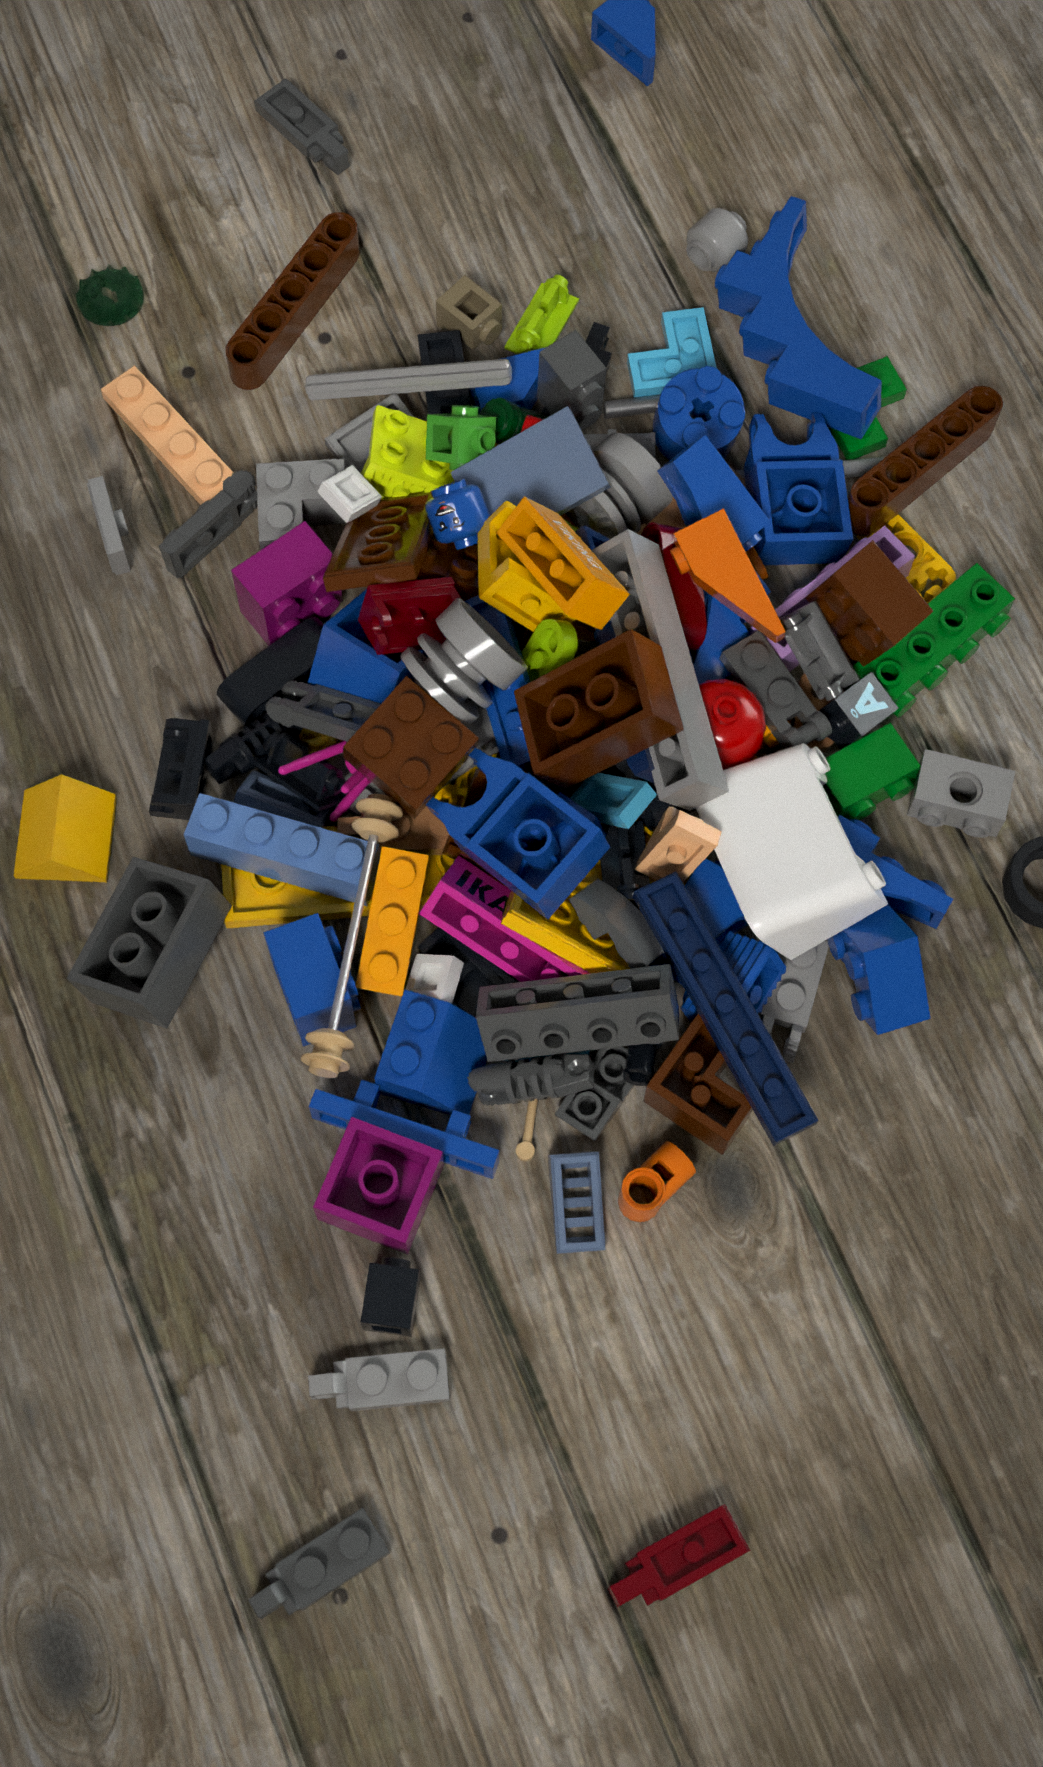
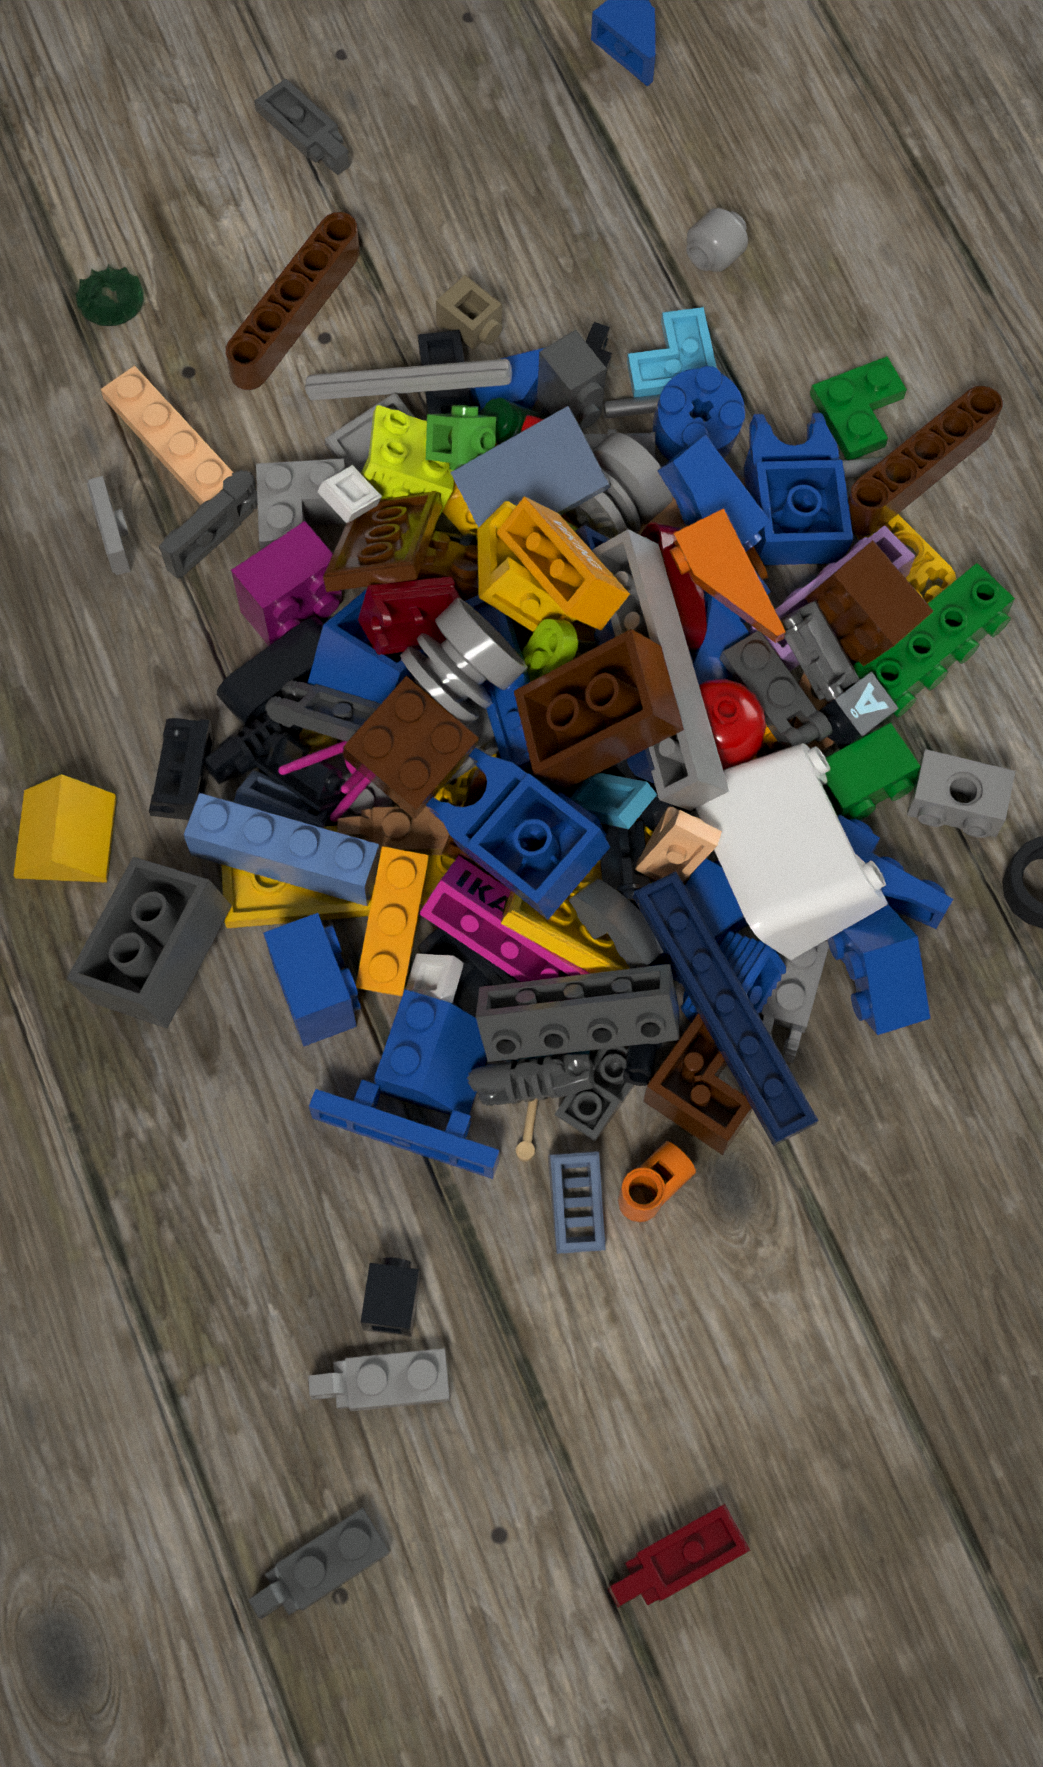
tan axle [301,794,403,1078] -> none
magenta brick [313,1117,444,1255] -> none
blue head [425,479,490,550] -> none
lime hinge [504,275,579,354] -> none
blue arch [715,196,882,439] -> none

